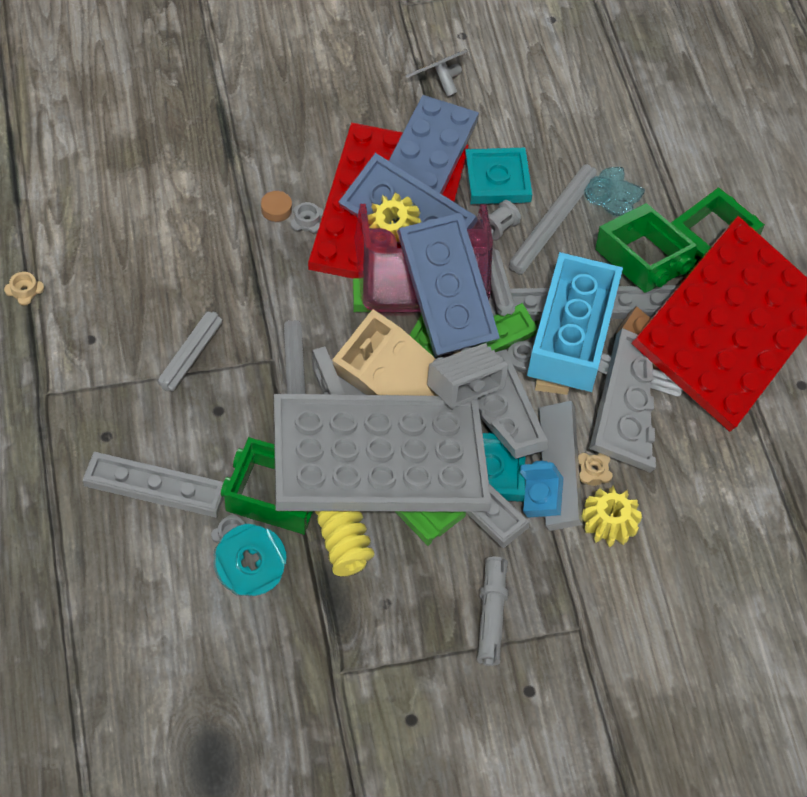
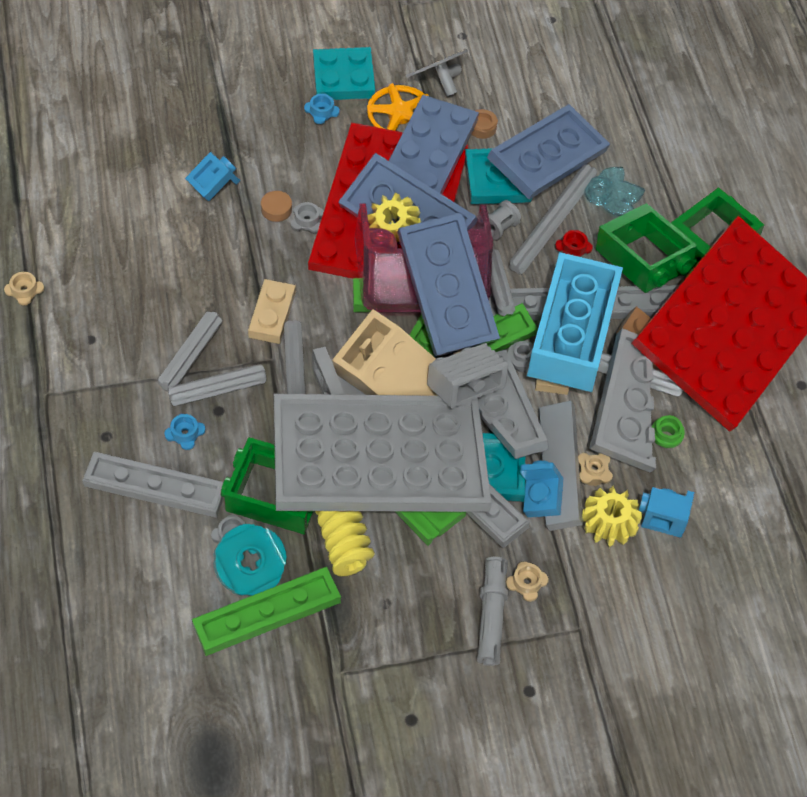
none -> dark azure plate [164,414,205,450]
none -> light grey axle [168,364,266,406]
none -> dark azure bracket [185,152,241,201]
none -> bright green plate [192,567,341,656]
none -> tan plate [248,279,296,344]
none -> dark azure plate [304,94,340,124]
none -> teal plate [313,47,375,100]
none -> light orange wheel [367,83,429,131]
none -> medium nougat tile [471,109,498,139]
none -> sand blue plate [487,104,610,200]
none -> tan plate [506,562,548,602]
none -> red plate [555,230,593,257]
none -> dark azure brick [638,487,695,538]
none -> bright green plate [652,415,685,448]

